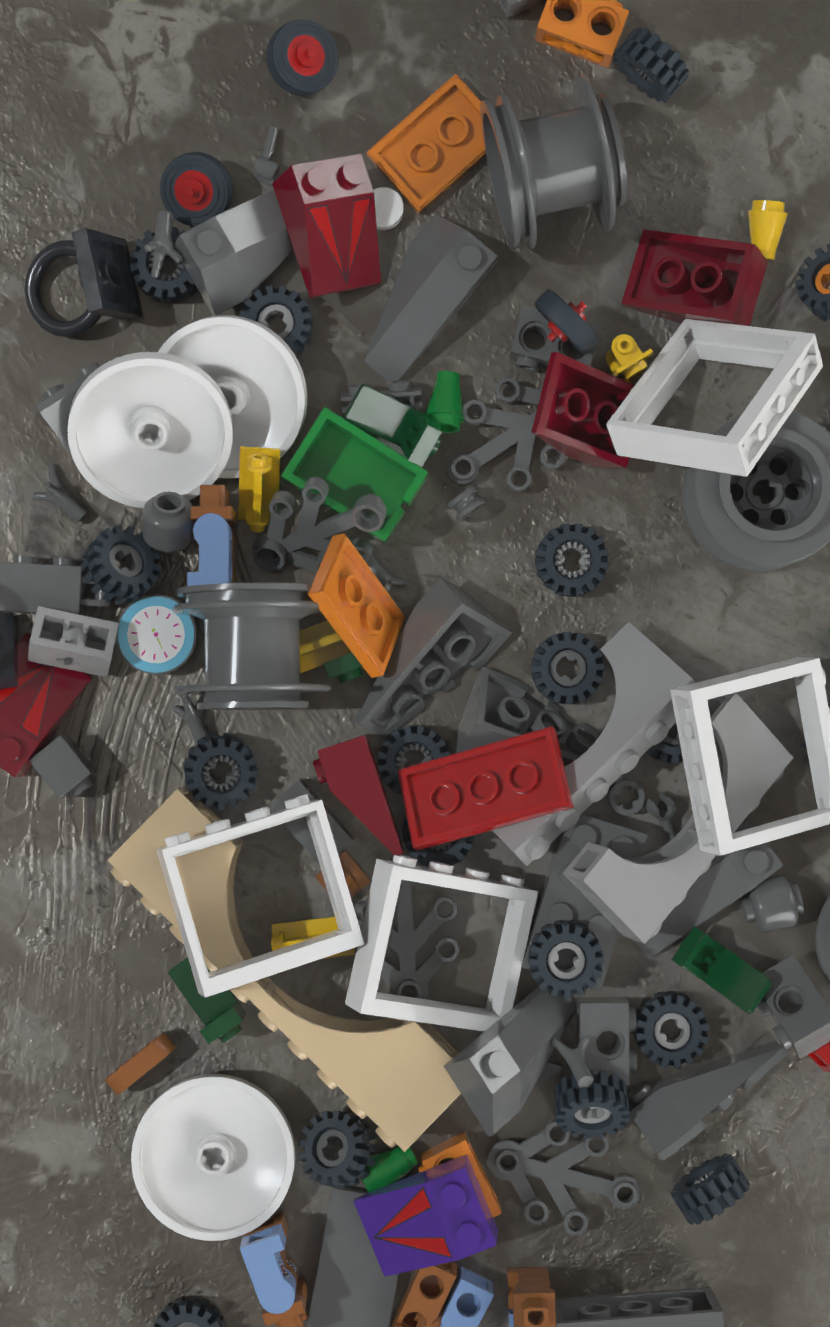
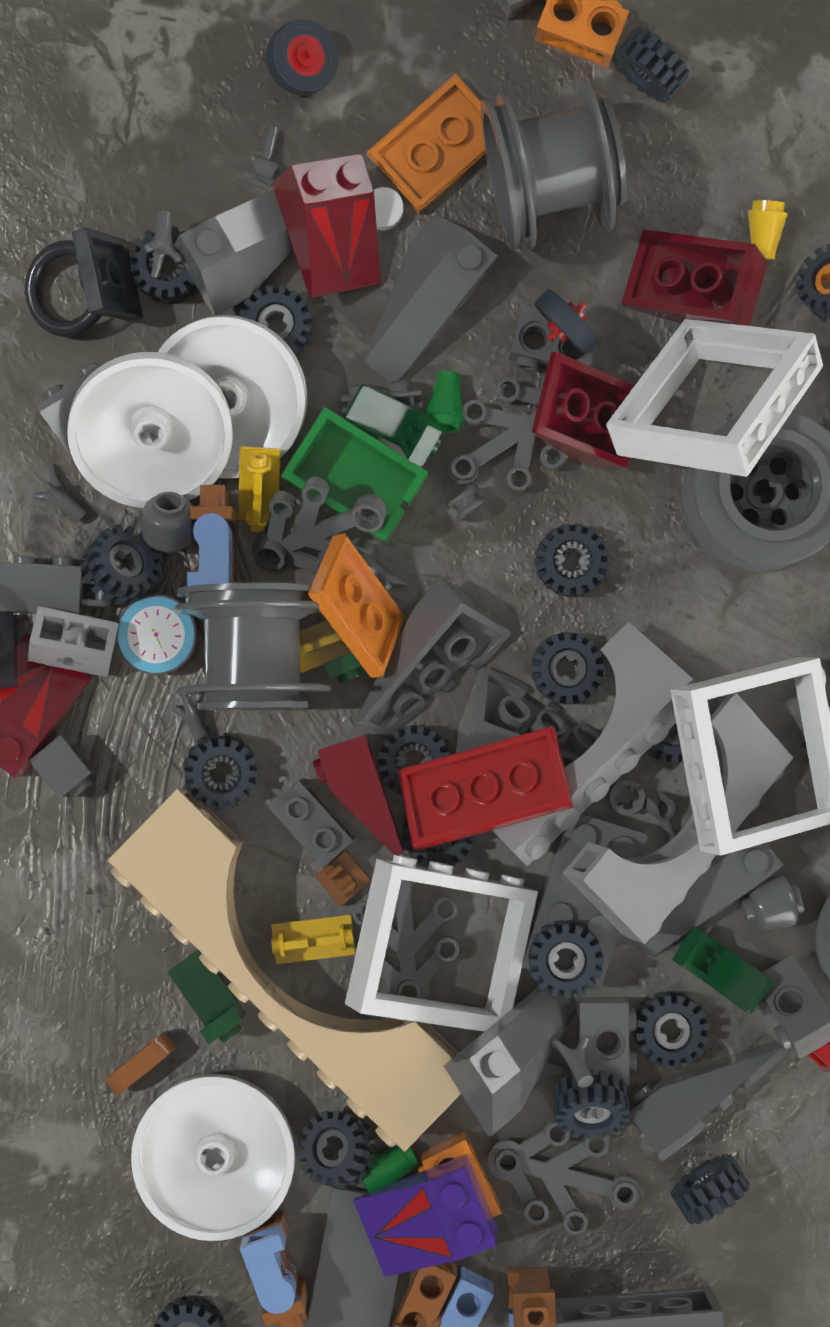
white window [156,794,364,998] -> none
black wheel [160,152,233,226] -> none
yellow hinge [605,334,653,383] -> none

